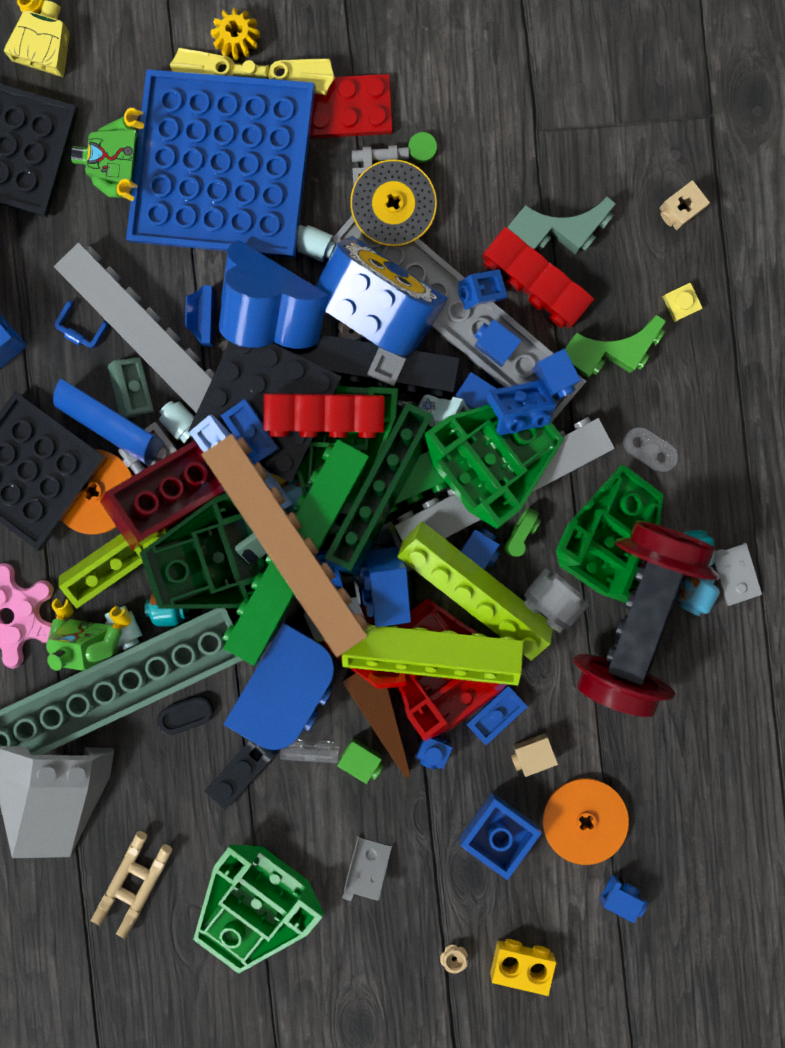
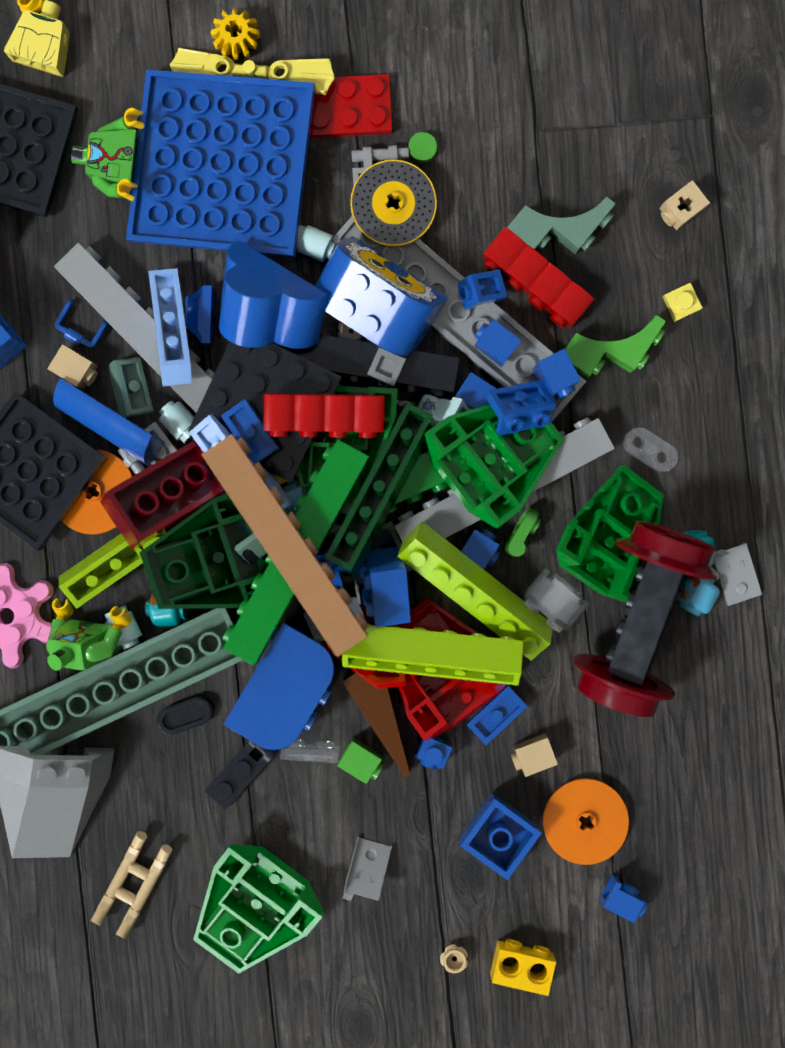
none -> tan brick [48,344,98,390]
none -> light blue slope [148,268,192,386]

